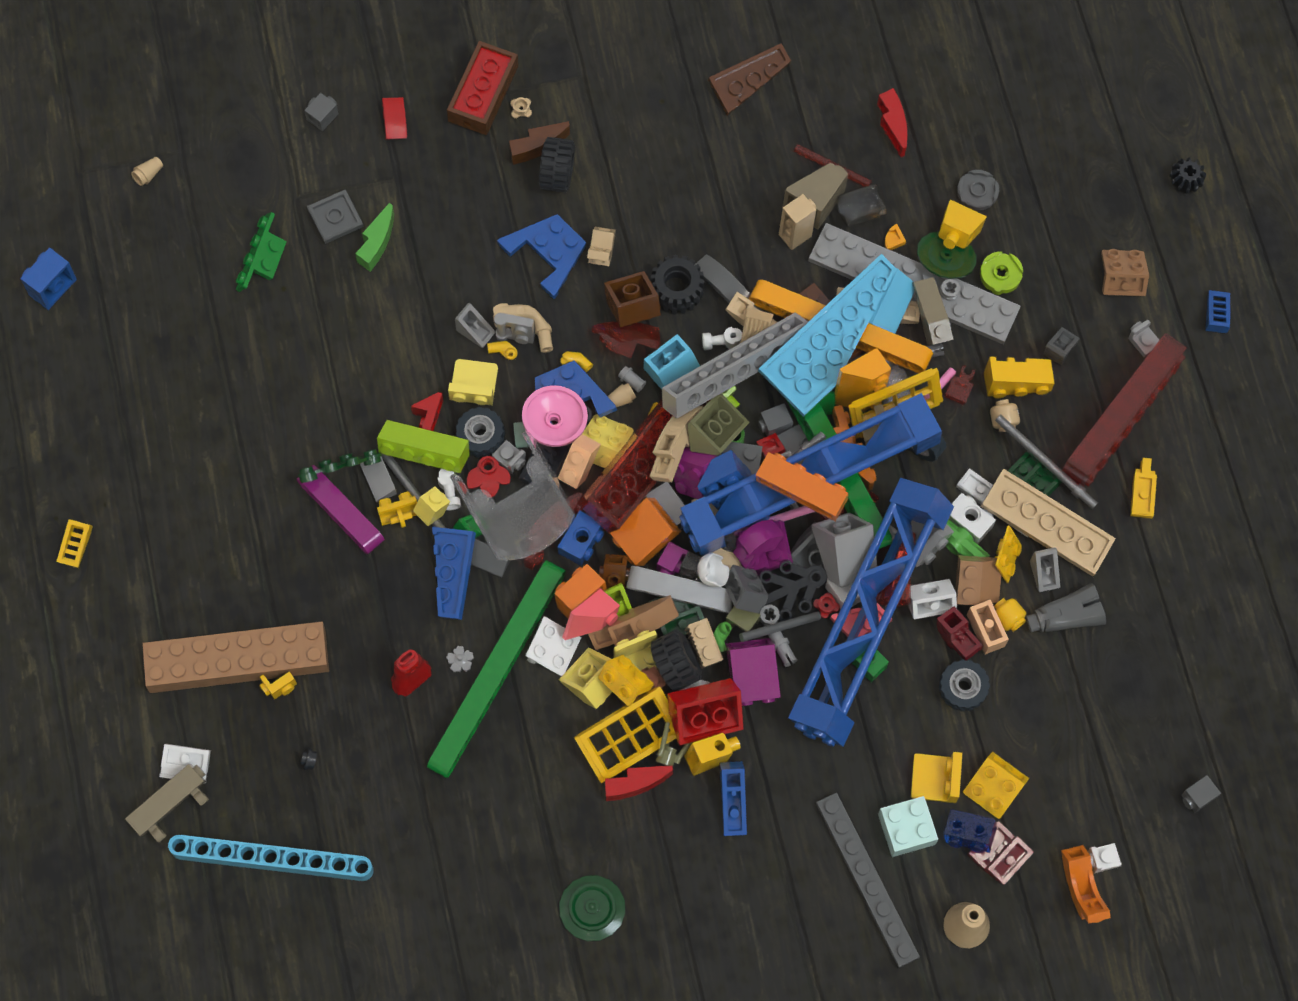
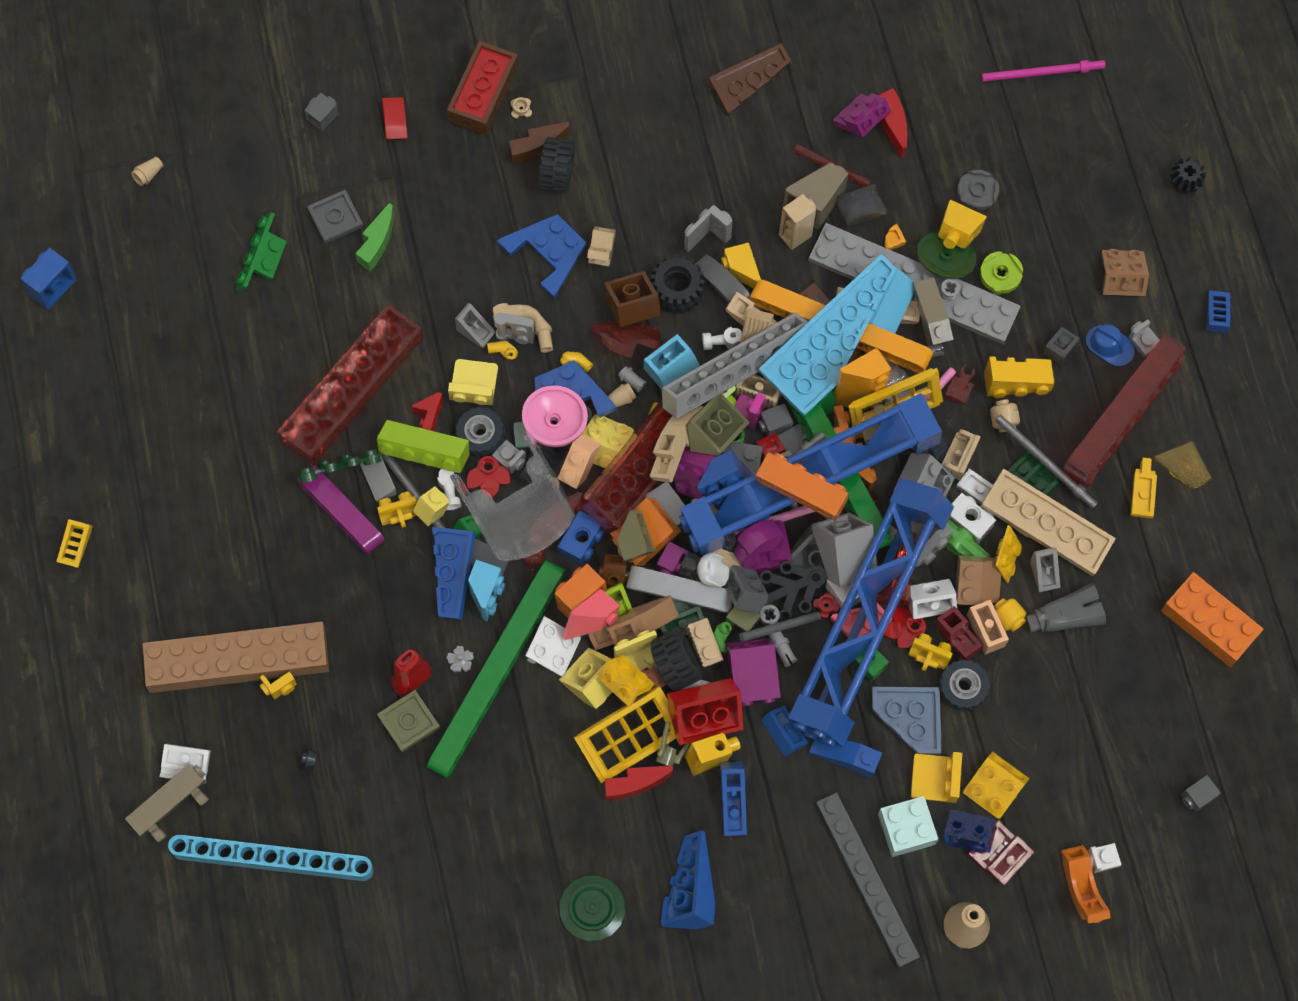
none -> clear red brick [277,304,423,465]
none -> olive plate [377,690,440,752]
none -> medium azure slope [468,560,505,621]
none -> olive slope [617,510,656,561]
none -> blue wedge [661,830,715,930]
none -> light grey bracket [684,205,733,252]
none -> yellow slope [721,243,761,289]
none -> dark pink slope [734,393,766,430]
none -> tan brick [735,374,781,409]
none -> blue slope [762,705,808,756]
none -> blue slope [809,737,882,779]
none -> magenta plate [833,93,891,137]
none -> sand blue plate [871,687,941,755]
none -> red plate [884,607,926,648]
none -> light grey slope [894,453,955,497]
none -> yellow hips [908,633,953,671]
none -> tan hinge [942,429,981,480]
none -> dark pink bar [981,60,1105,82]
none -> blue piece [1086,324,1134,366]
none -> clear yellow wing [1154,441,1212,490]
none -> orange brick [1161,572,1263,668]

